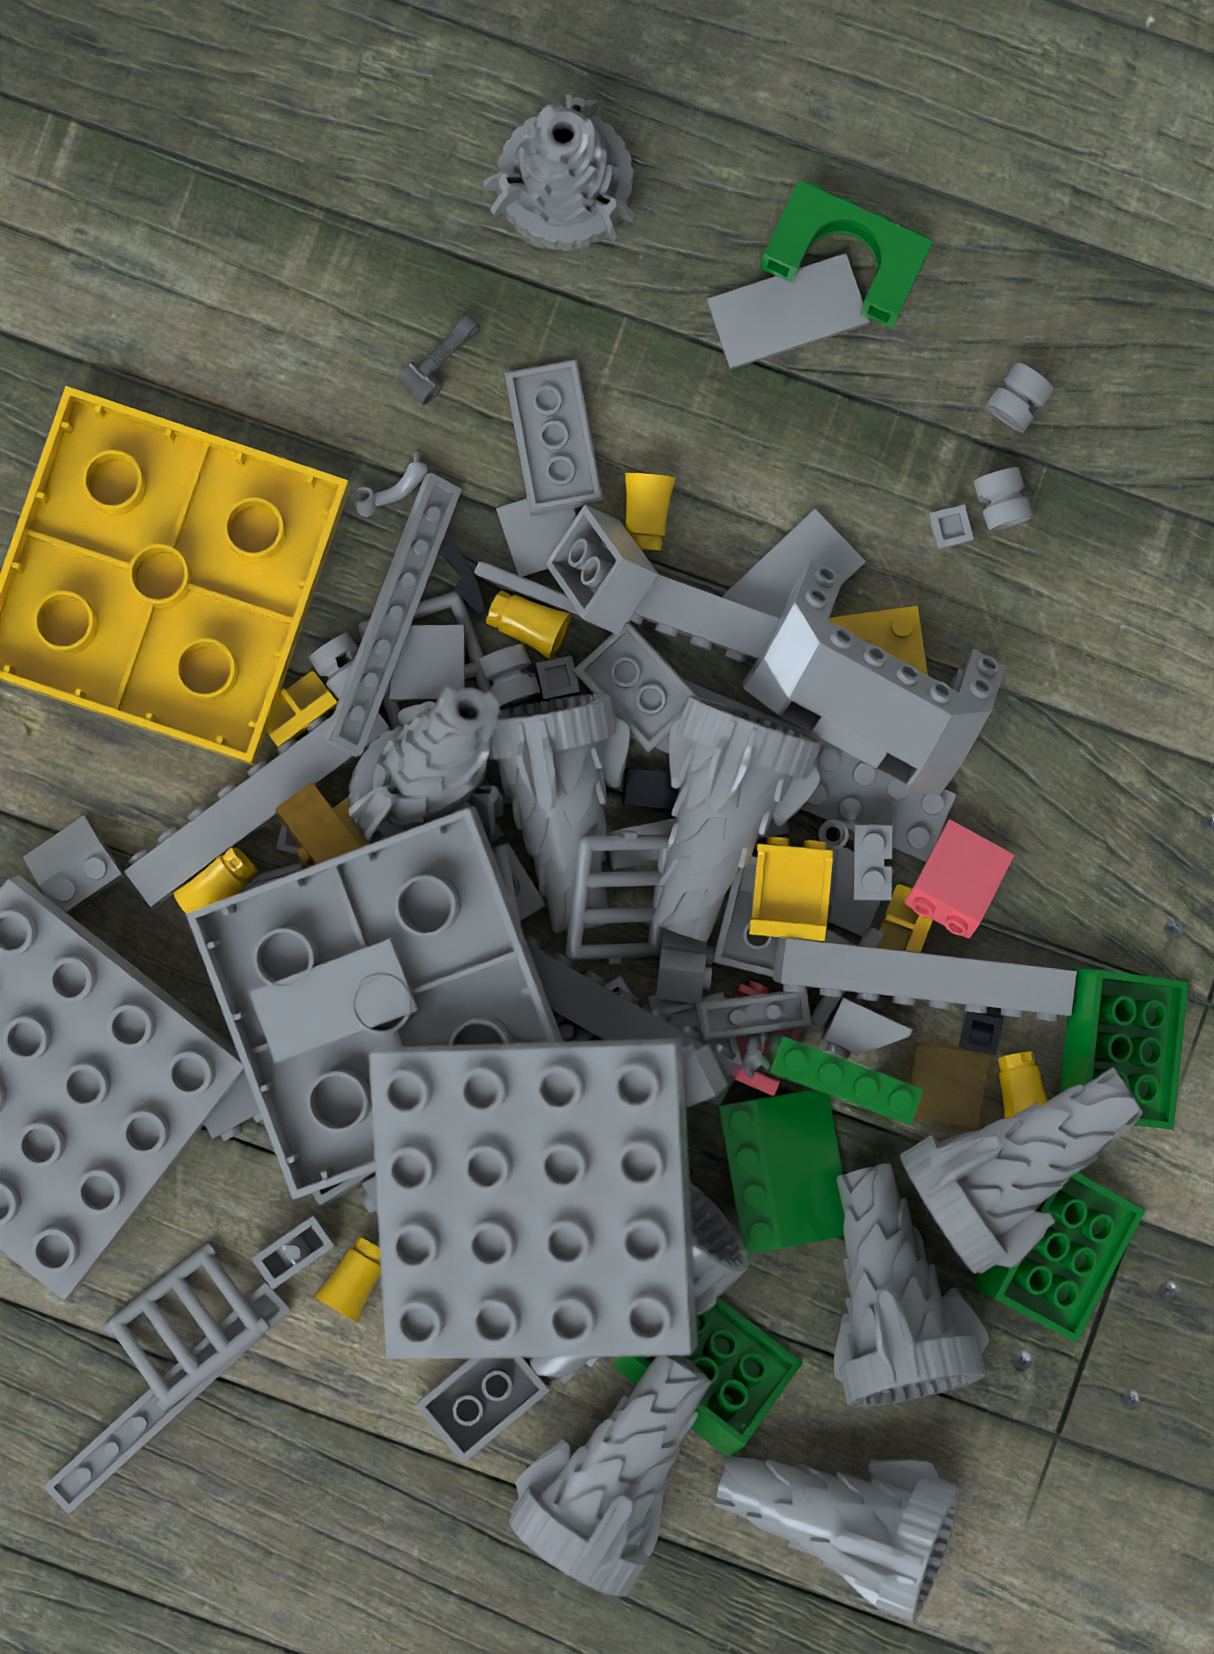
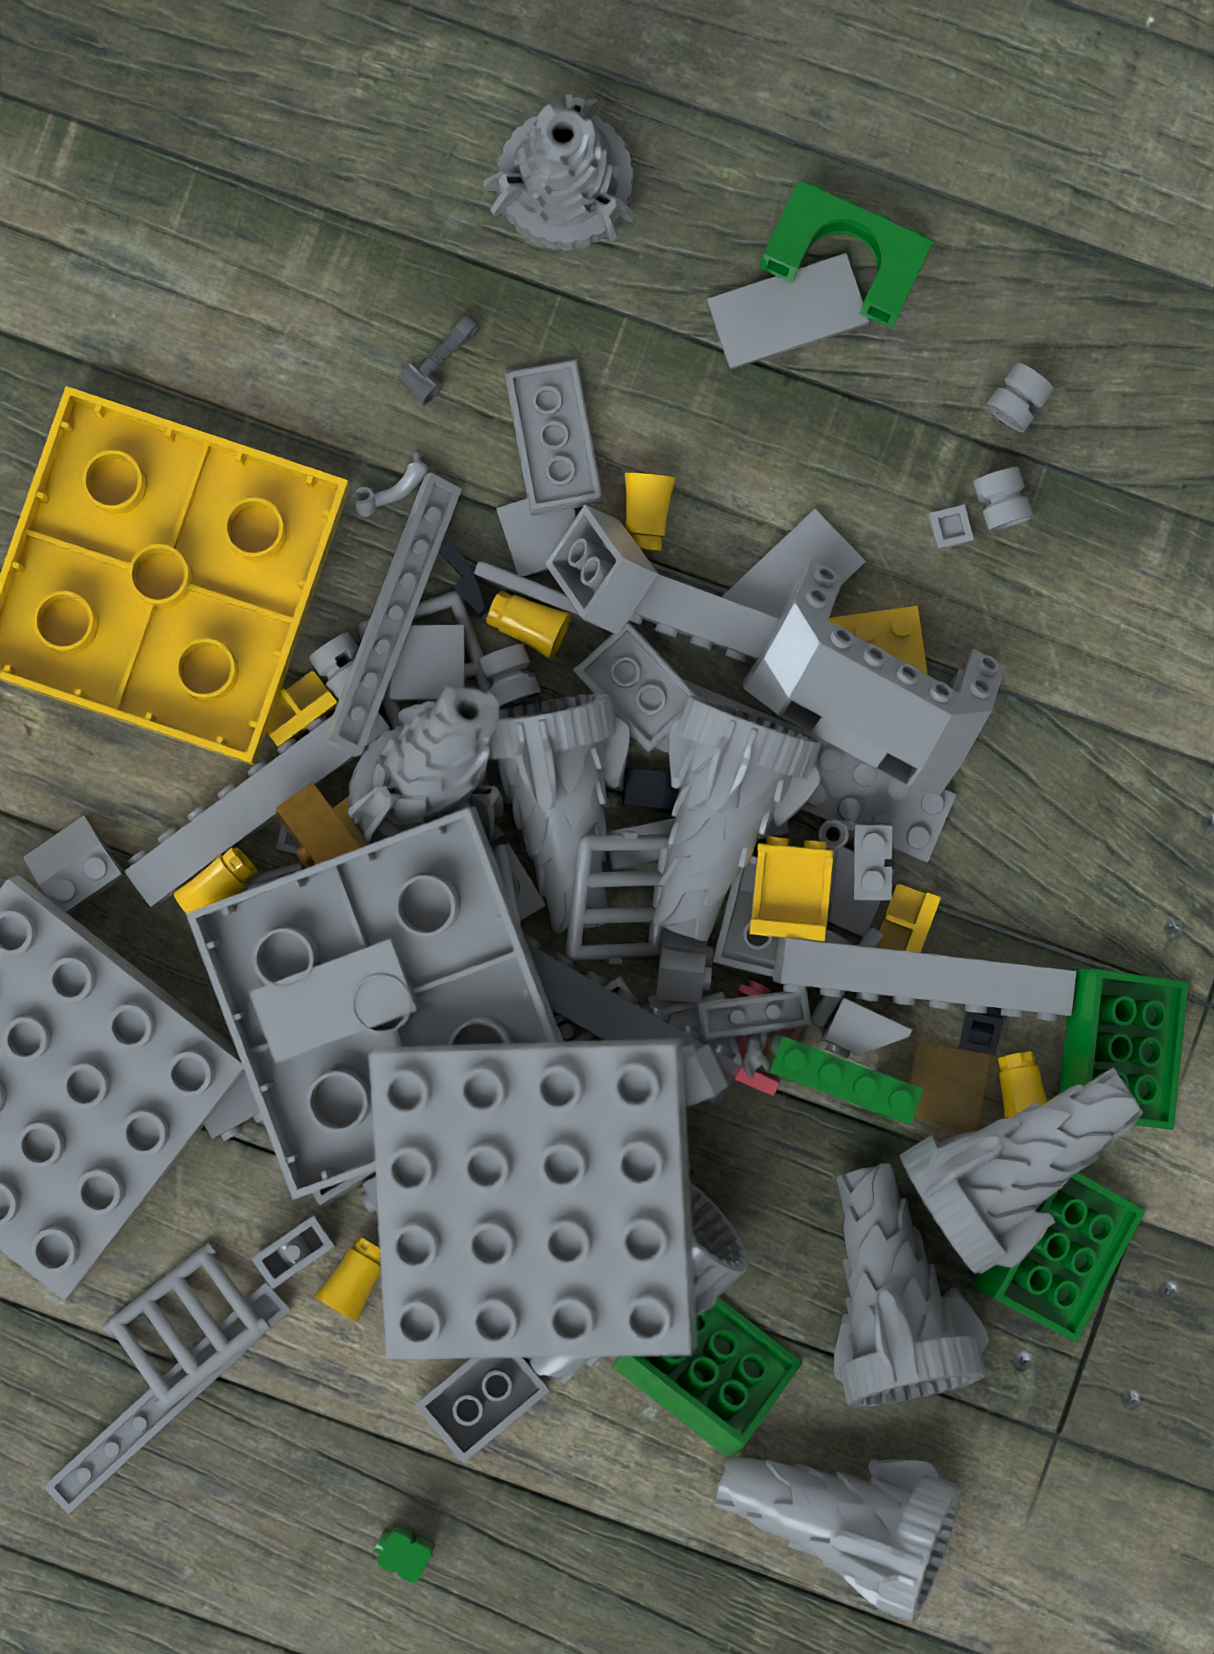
light grey cone [509,1355,712,1597] -> none
light grey plate [535,656,580,700] -> none
green slope [717,1089,845,1254] -> none
coral panel [904,819,1014,938] -> none
none -> green brick [373,1524,435,1584]

